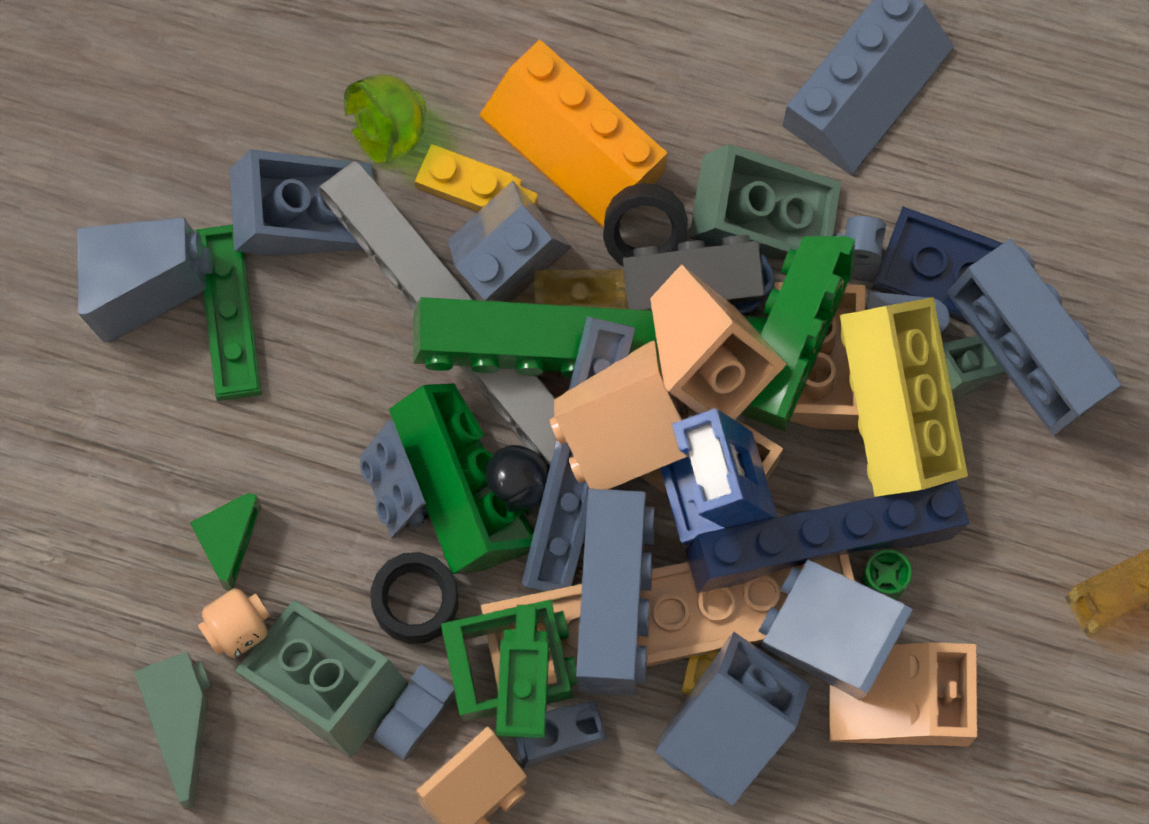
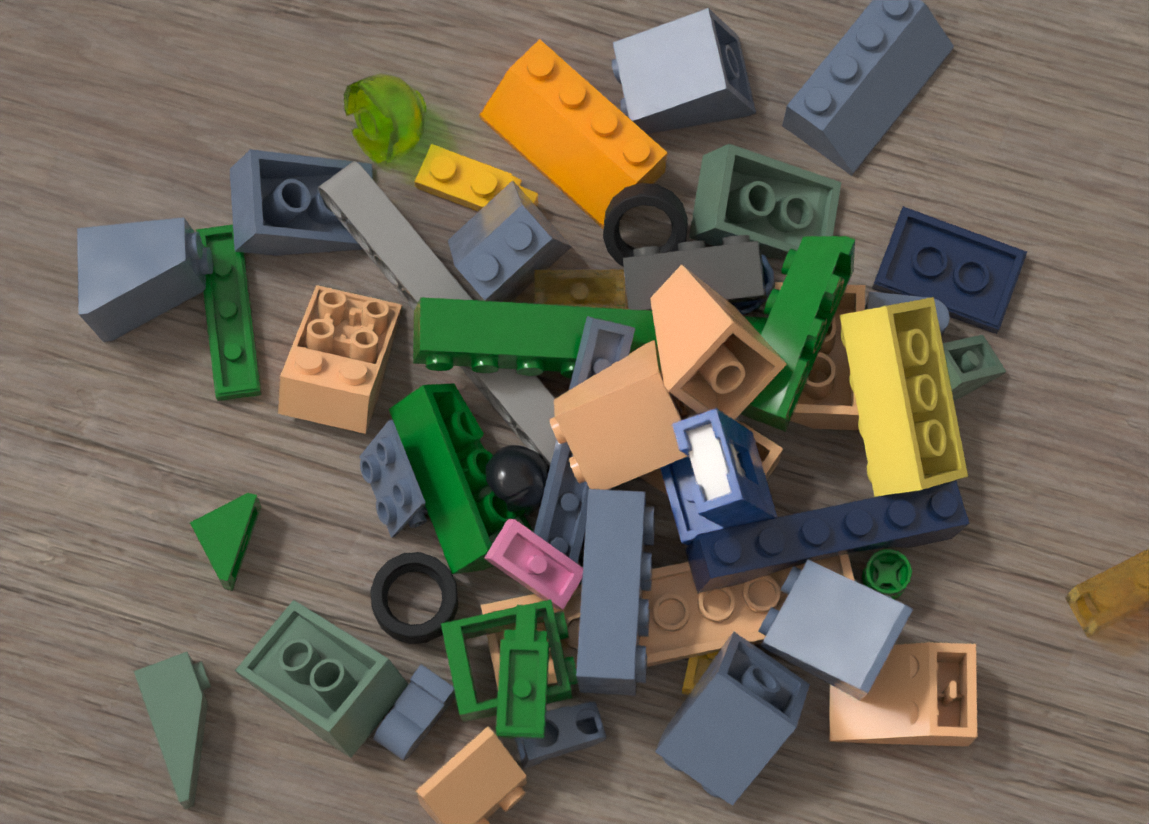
light nougat head [198,588,270,658] -> none
sand blue leg [836,216,886,282] -> none
sand blue brick [946,238,1121,436] -> none
none -> light nougat slope [278,285,402,434]
none -> bright pink plate [484,519,583,610]
none -> slope [612,8,756,134]

